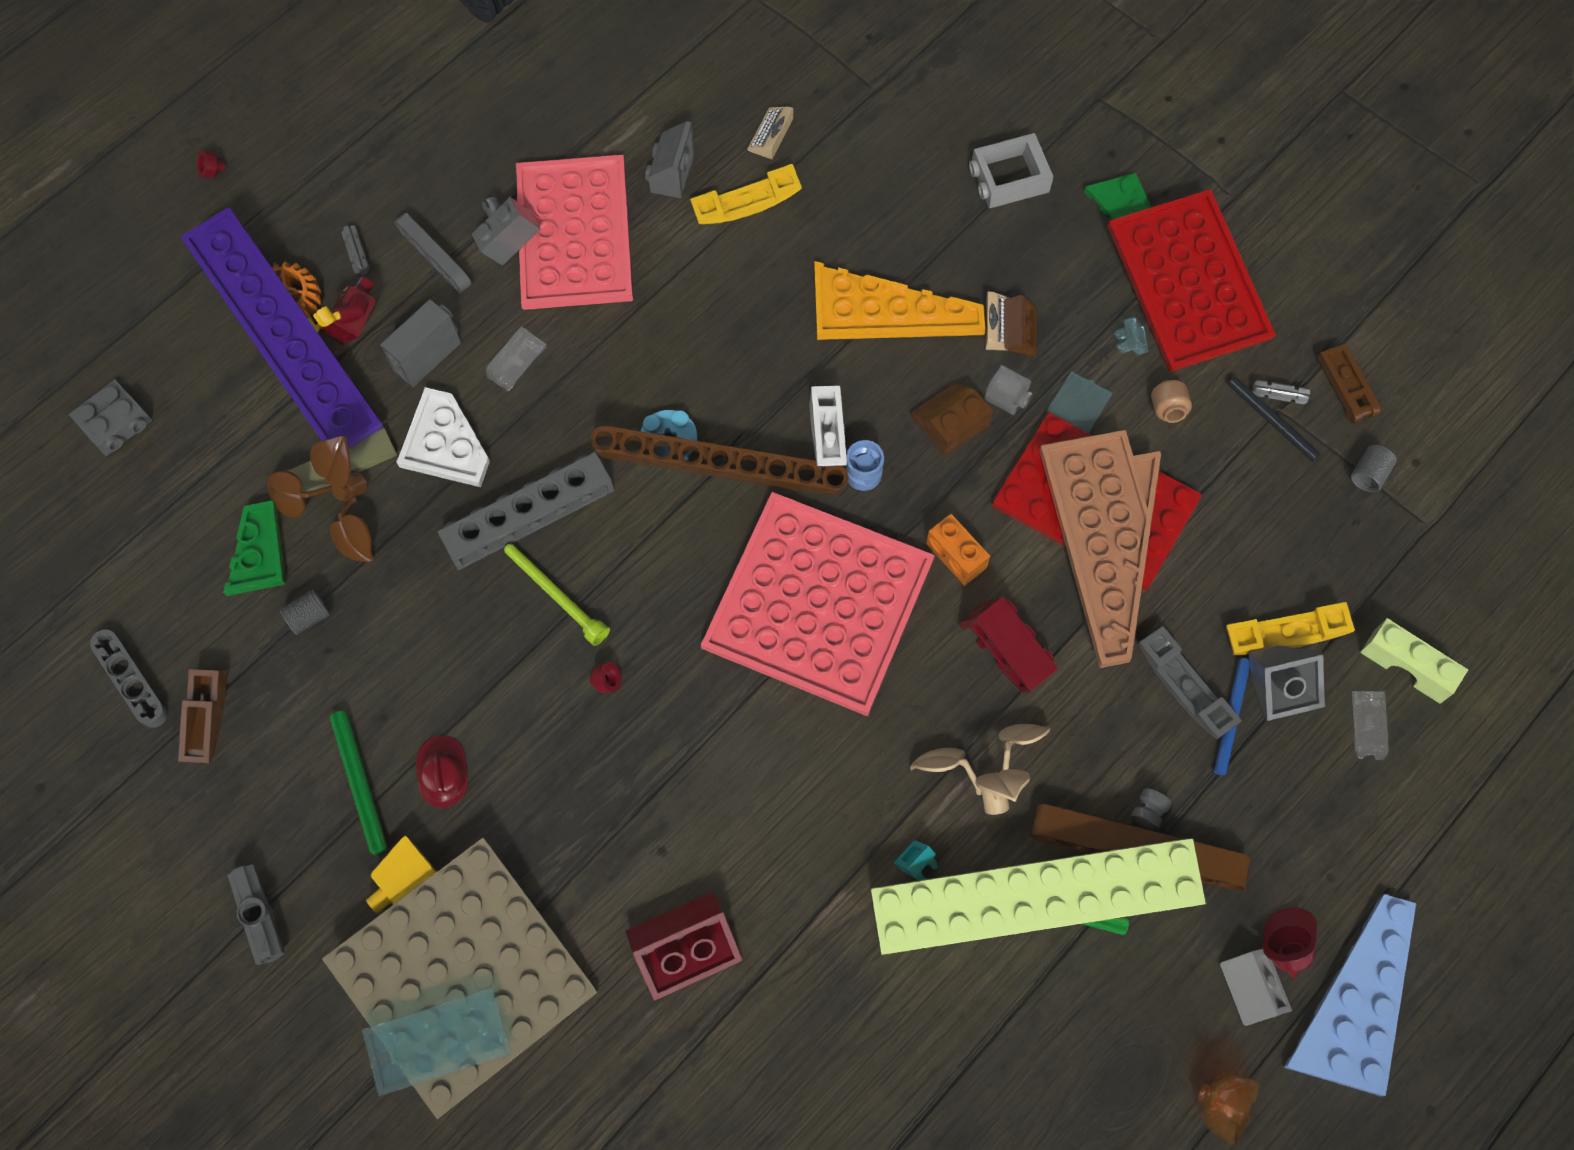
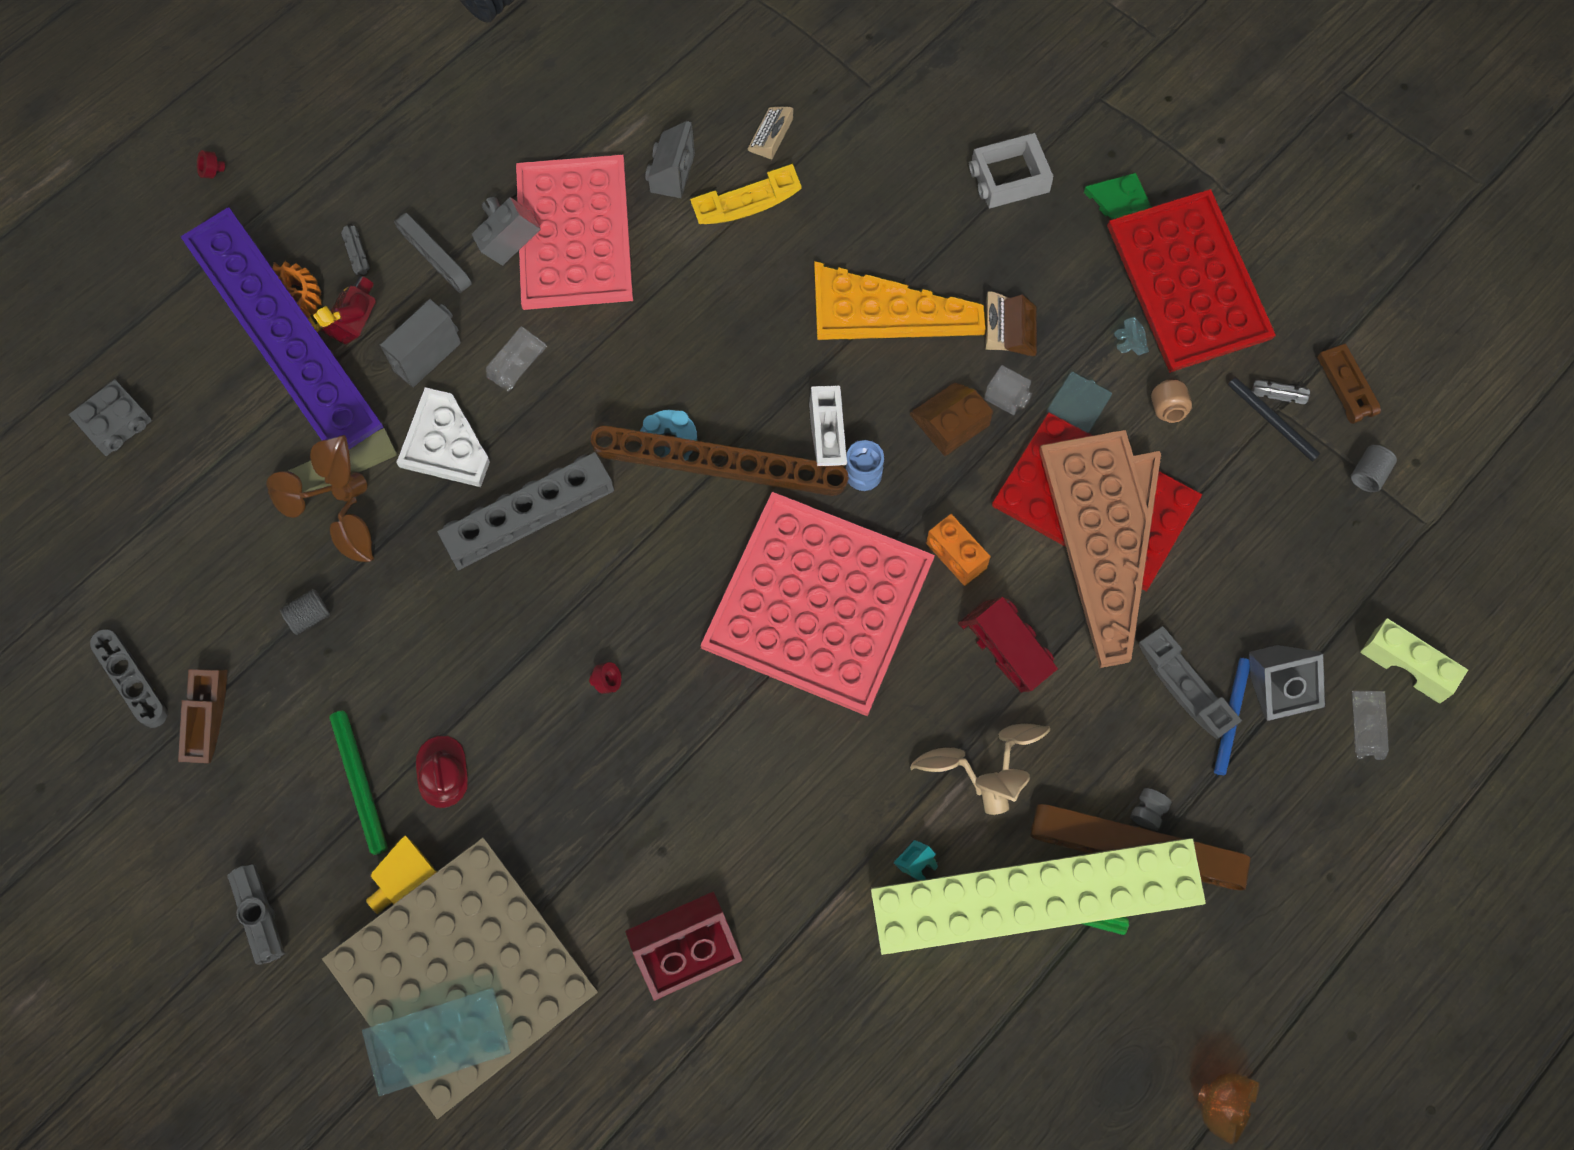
green wing [223,500,286,596] -> none
lime piece [504,544,610,646] -> none
light grey panel [1220,949,1292,1026] -> none
yellow slope [1226,602,1355,655] -> none
dark red piece [1263,907,1317,978] -> none
light blue wing [1284,894,1416,1096] -> none

